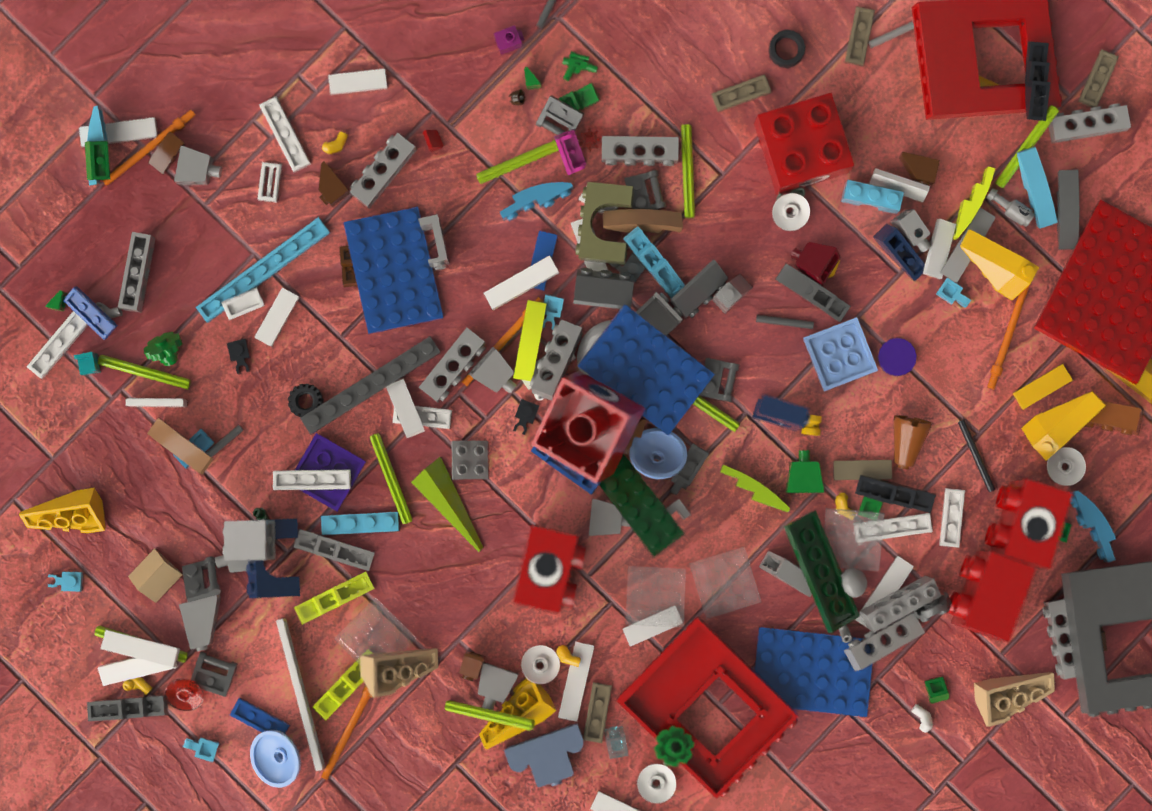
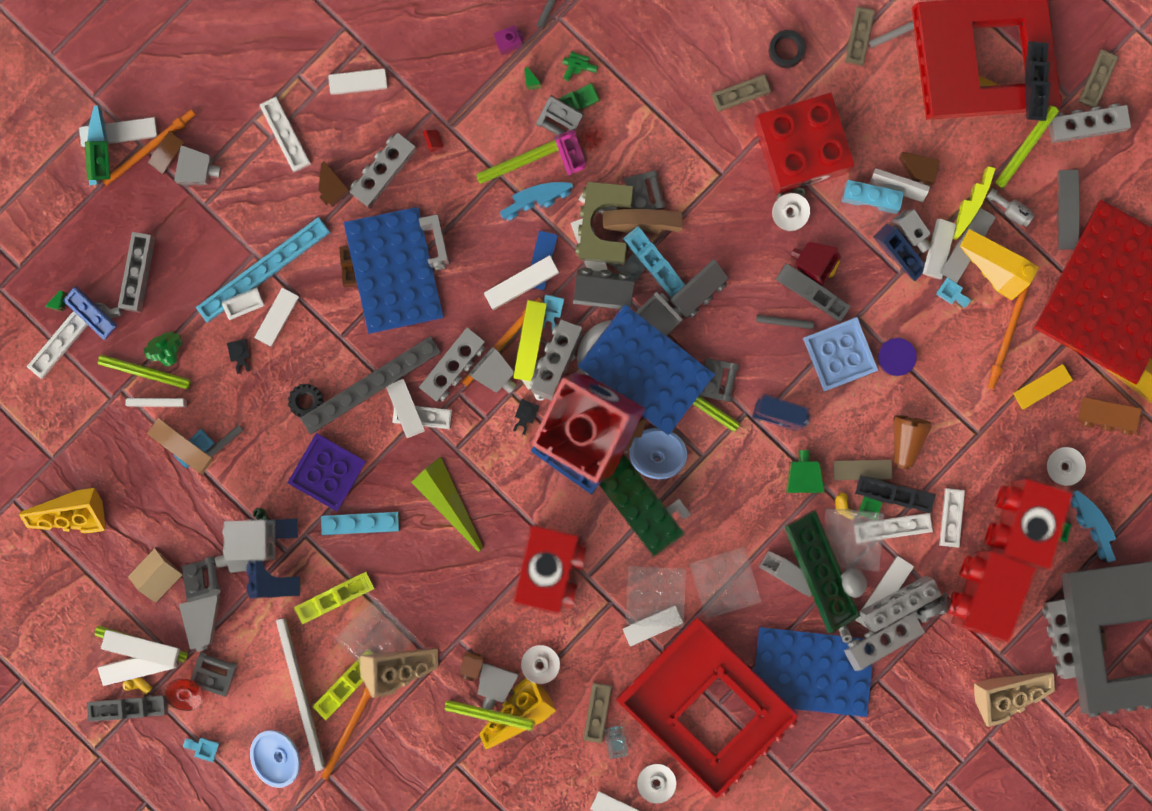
medium azure plate [48,572,83,592] -> none
teal panel [74,352,101,376] -> none
blue tile [230,698,290,734] -> none
white tile [258,162,282,203] -> none
white tile [273,470,351,490] -> none
light grey slope [293,528,374,571] -> none
yellow arm [322,132,348,154] -> none
lime axle [370,433,412,524] -> none
light grey hinge [451,441,488,480] -> none
sand blue brick [504,723,583,787] -> none
dark brown hinge [509,90,525,106] -> none
yellow arm [557,645,581,667] -> none
white tile [558,641,594,722] -> none
light grey torso [589,499,630,536] -> none
light grey brick [602,136,679,166] -> none
green plant [654,726,694,767] -> none
dark grey hinge [670,444,709,495] -> none
lime axle [681,124,695,218] -> none
light grey slope [712,274,753,314] -> none
lime slope [720,465,790,512] -> none
yellow wheel [801,415,822,436] -> none
white arm [911,704,933,733] -> none
green slope [925,676,949,704] -> none
black bar [957,419,996,492] -> none
medium azure slope [1017,147,1058,229] -> none
yellow wedge [1021,391,1106,461] -> none

